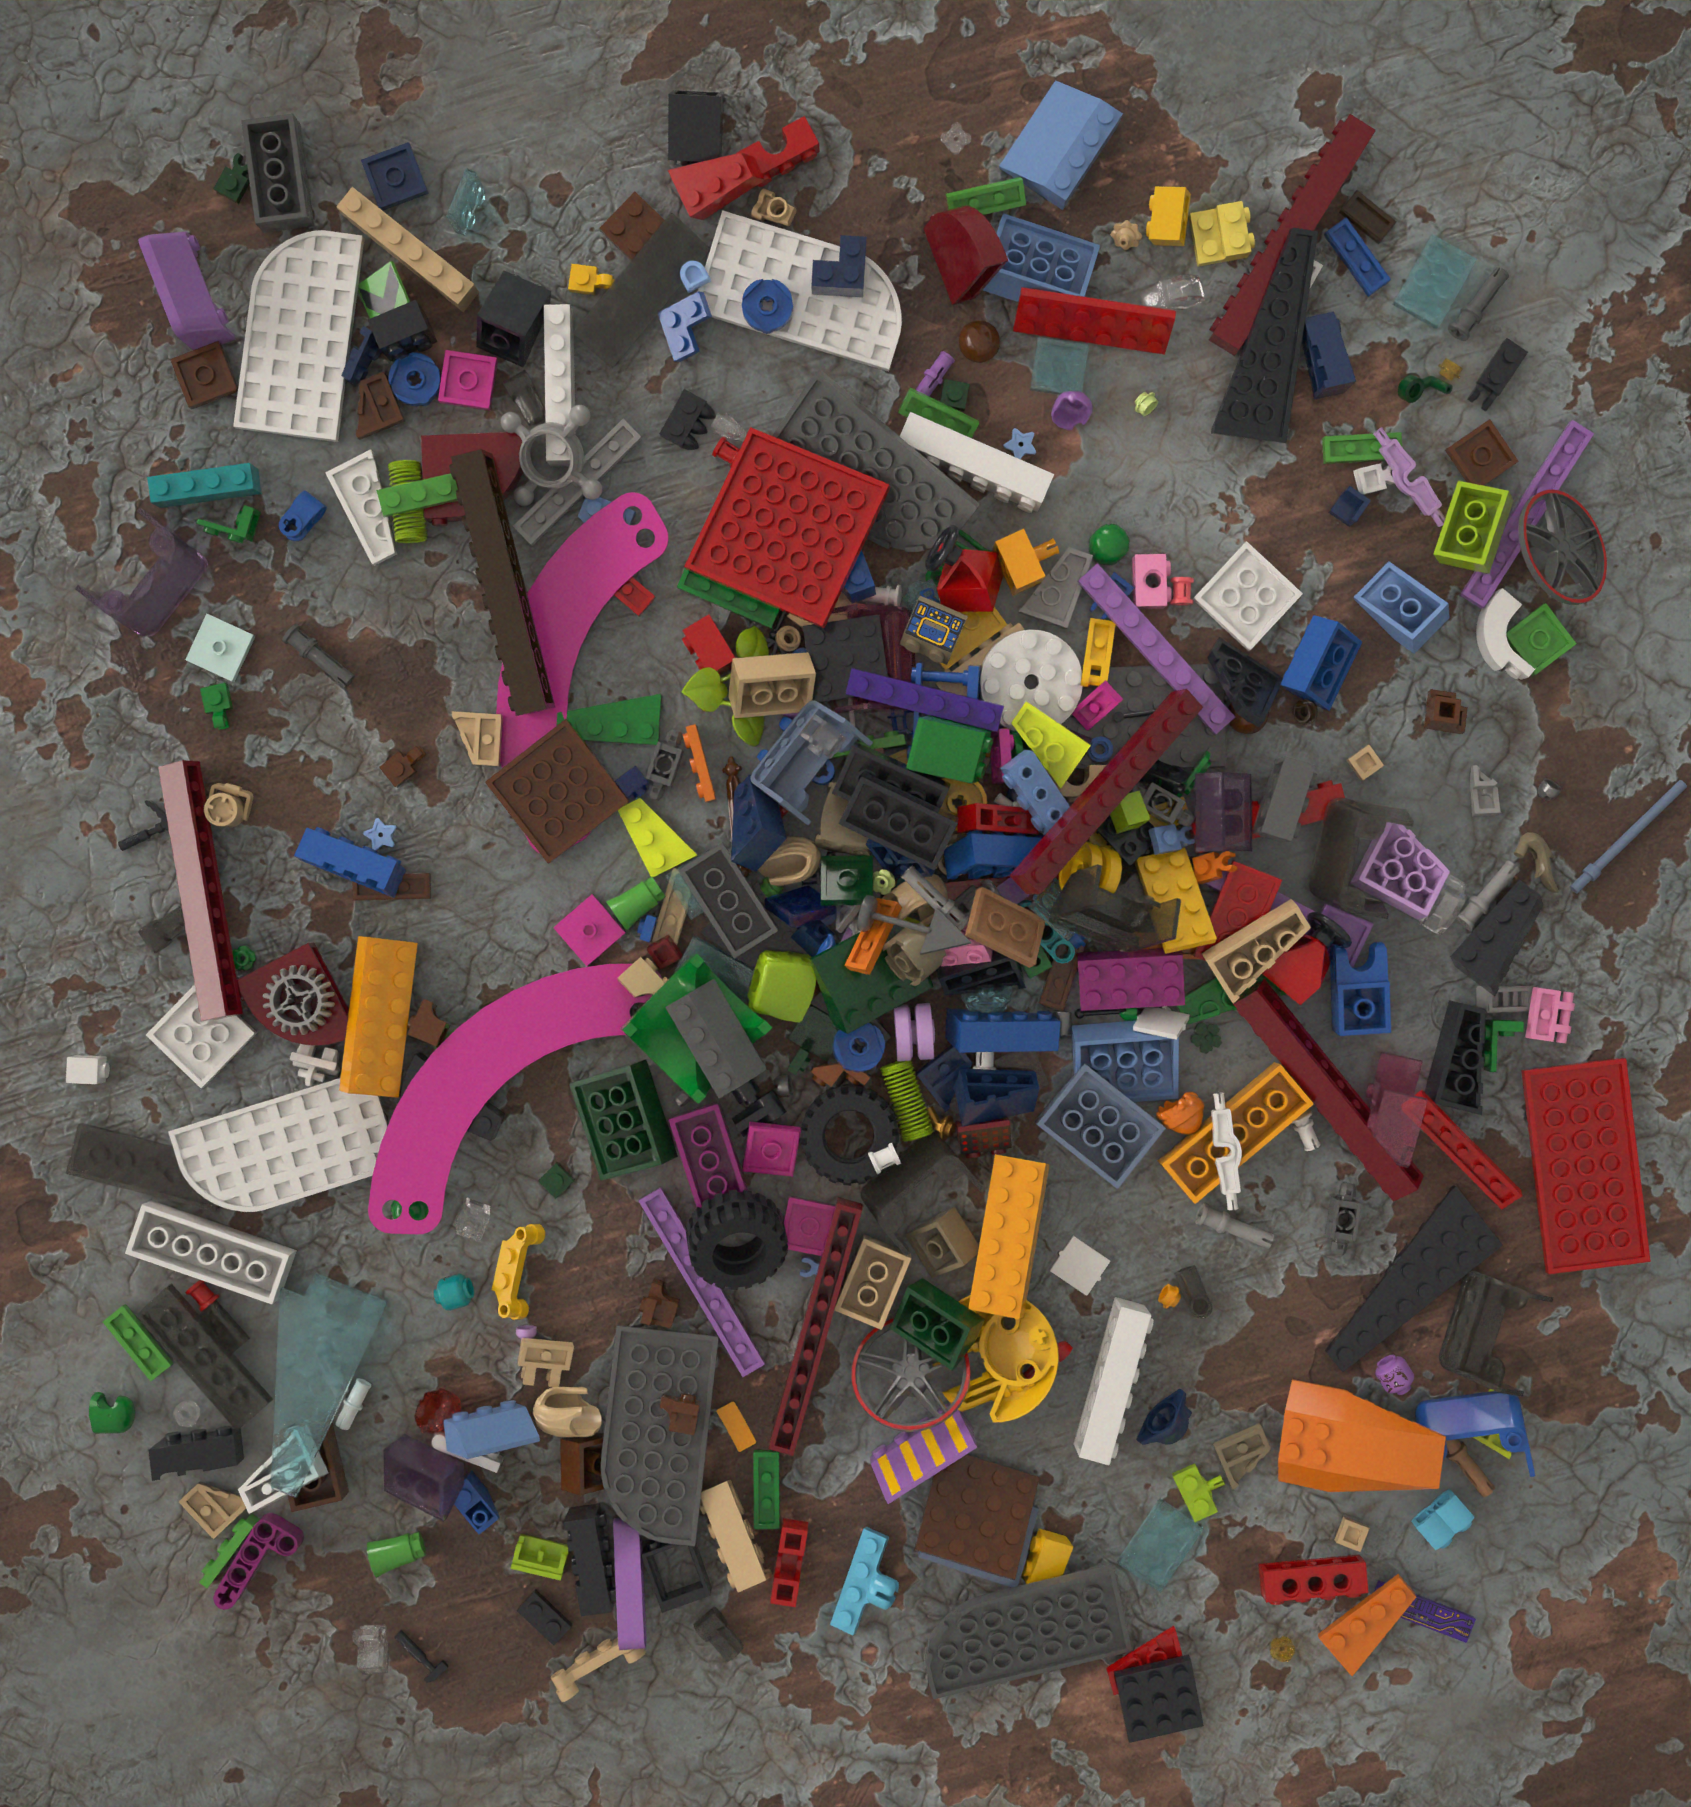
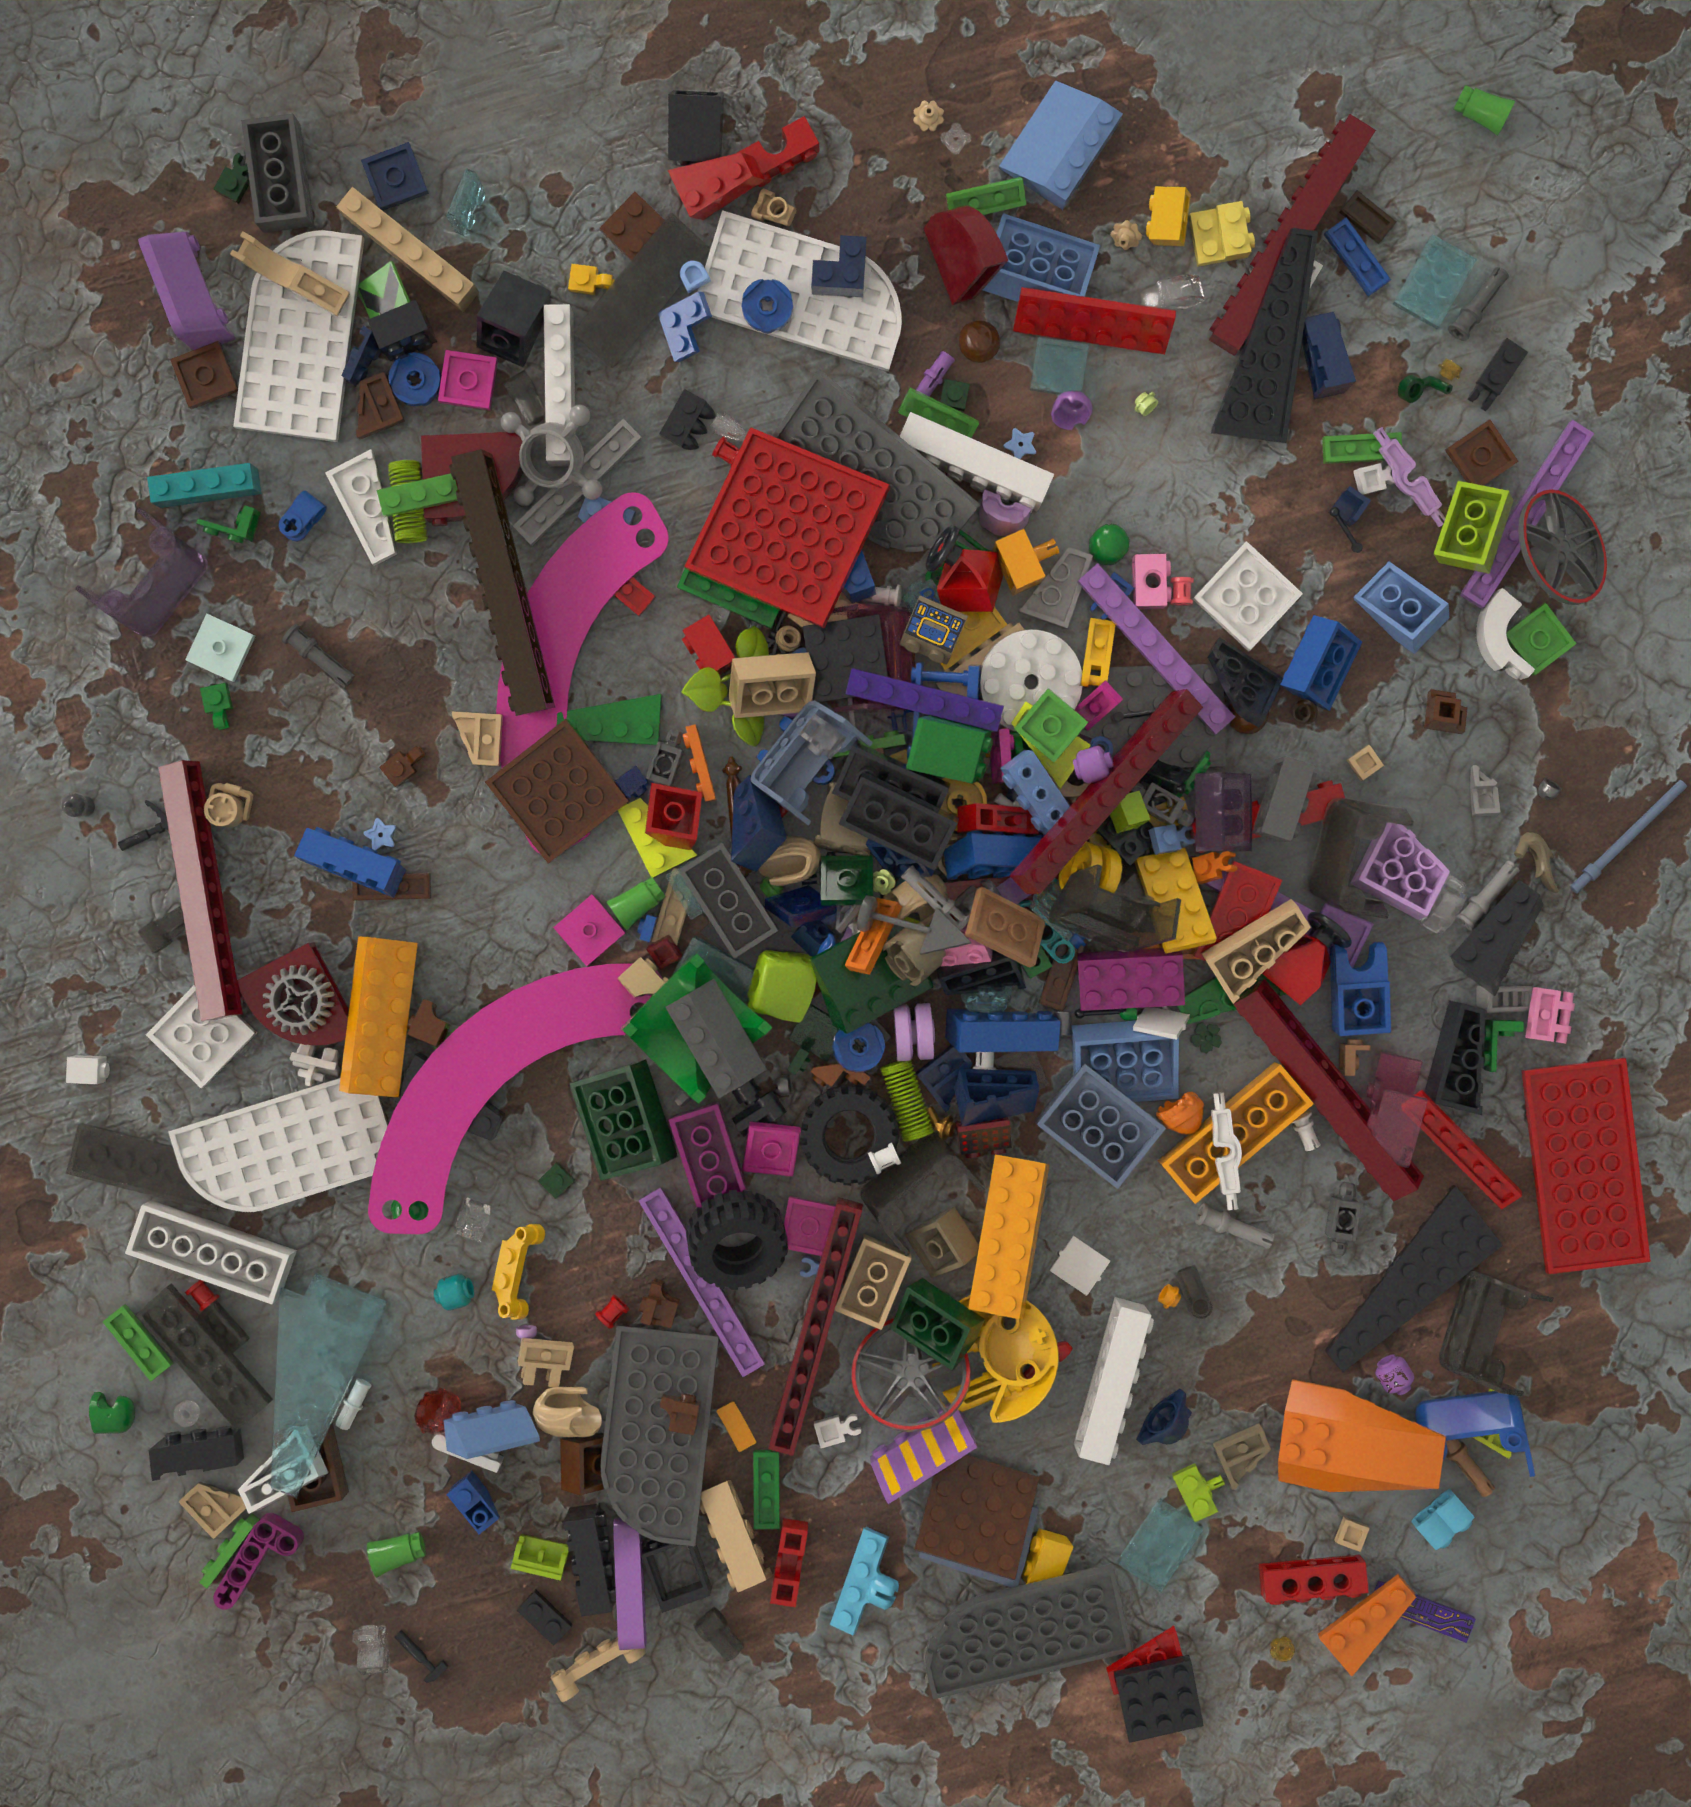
green plate [232,946,256,971] -> none
clear purple slope [383,1434,464,1522] -> none
none -> clear piece [61,792,95,818]
none -> tan piece [230,231,350,317]
none -> red bush [595,1295,629,1329]
none -> red slope [645,783,702,850]
none -> white plate [814,1414,861,1448]
none -> tan plant [913,101,944,132]
none -> lavender cylinder [979,489,1032,537]
none -> bright green plate [1014,688,1088,762]
none -> medium lavender head [1073,746,1114,784]
none -> black hinge [1329,507,1363,553]
none -> medium nougat bracket [1338,1039,1371,1076]
none -> bright green plant [1453,85,1515,136]

